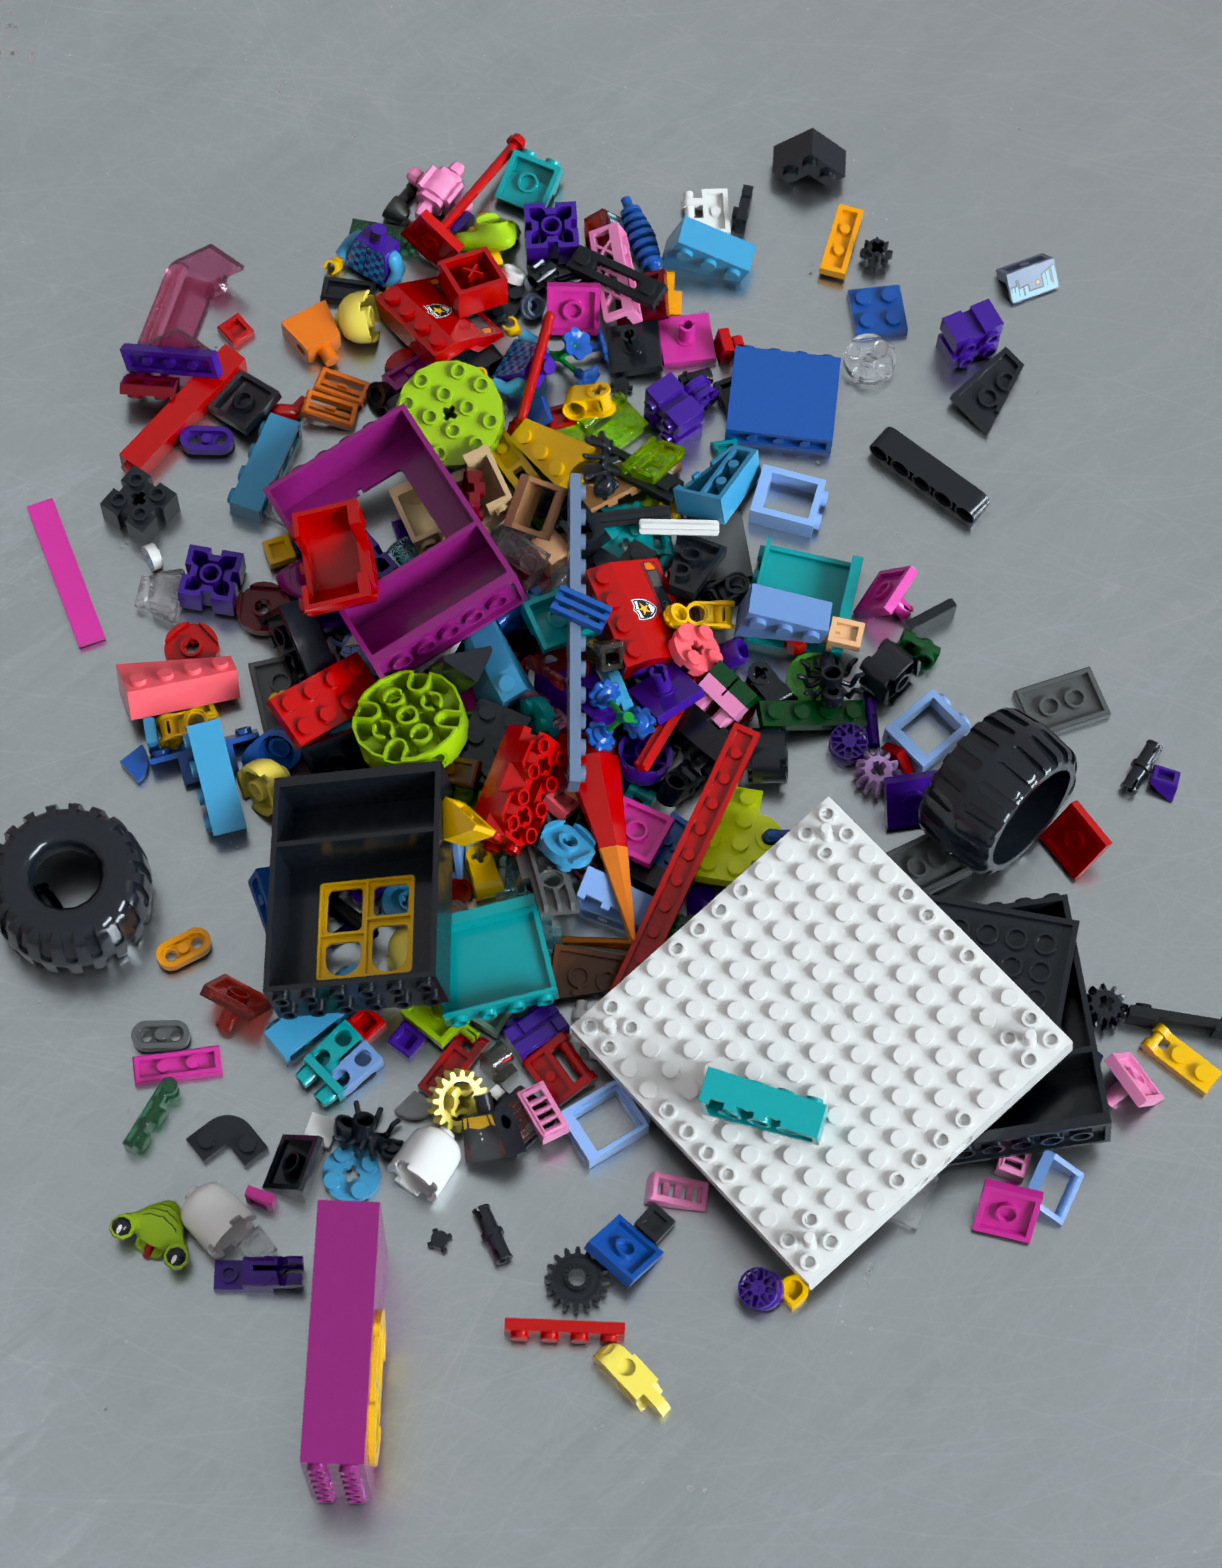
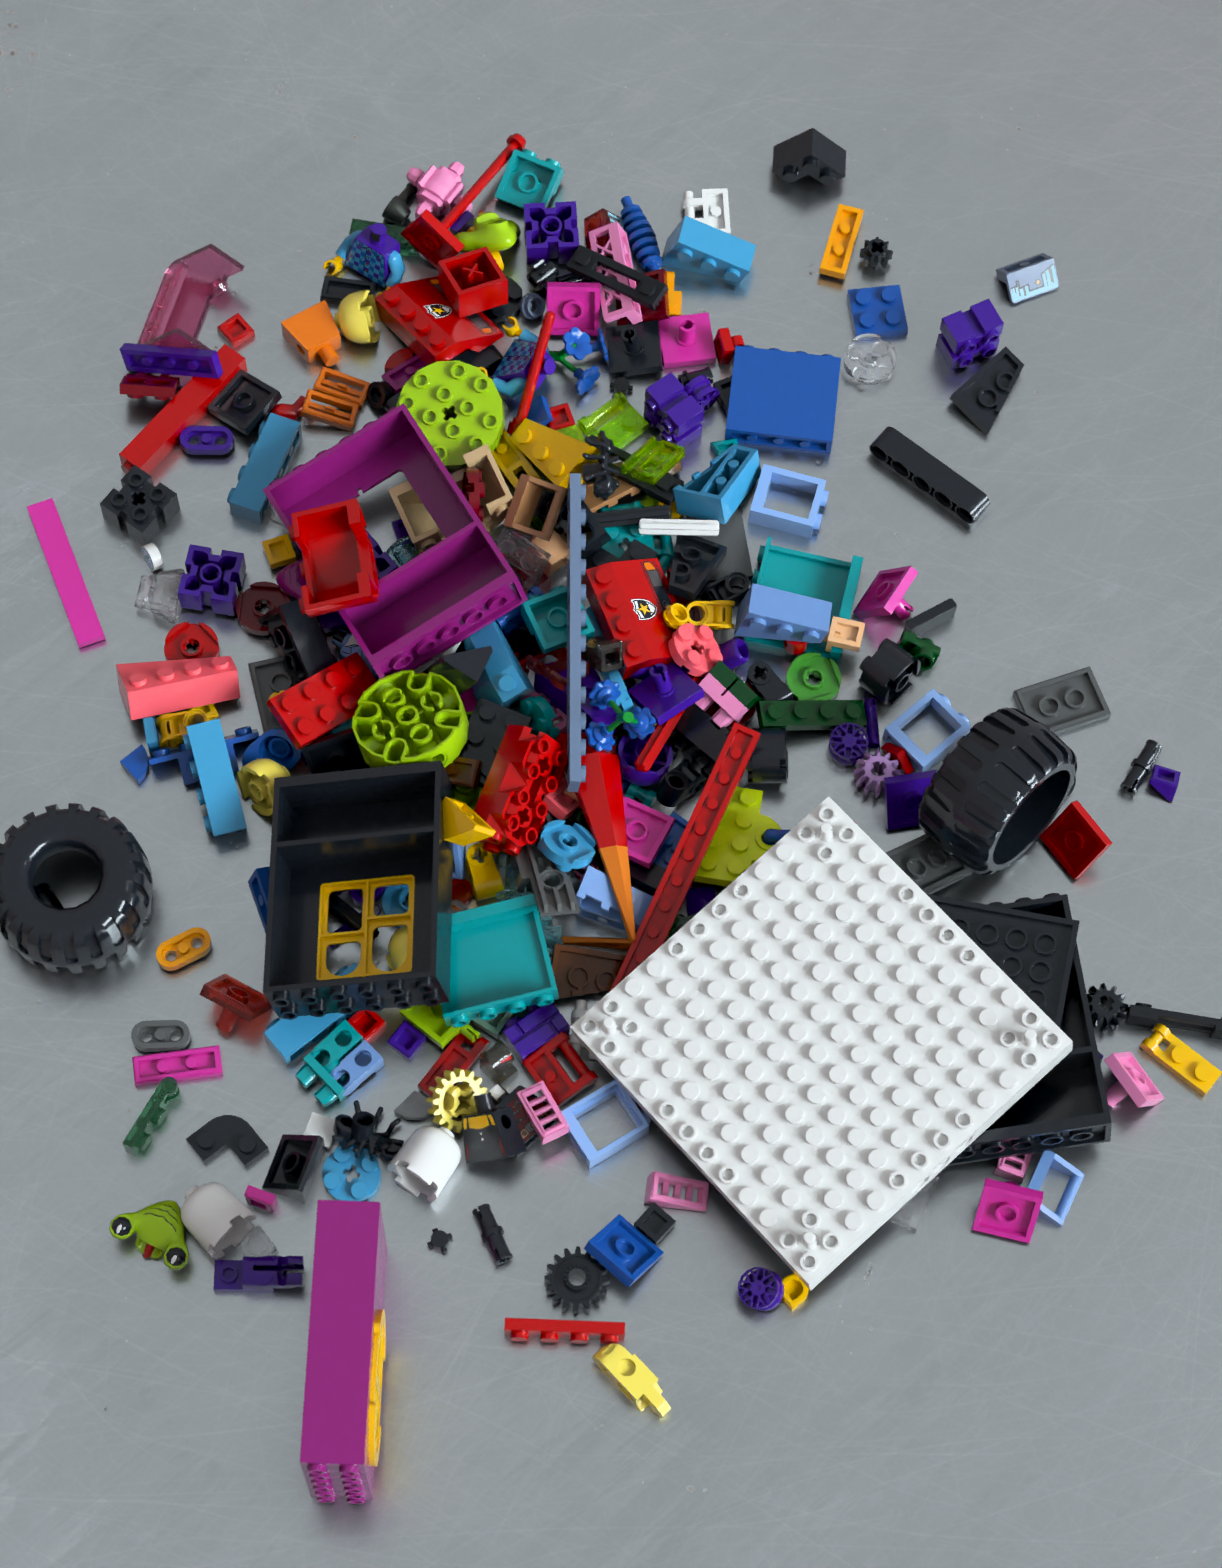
white tile [501,264,527,286] -> none
blue tile [549,584,613,634] -> none
yellow piece [562,382,617,420] -> none
teal wedge [698,1066,829,1146] -> none
black plate [731,184,754,235] -> none
black animal [797,652,865,709] -> none

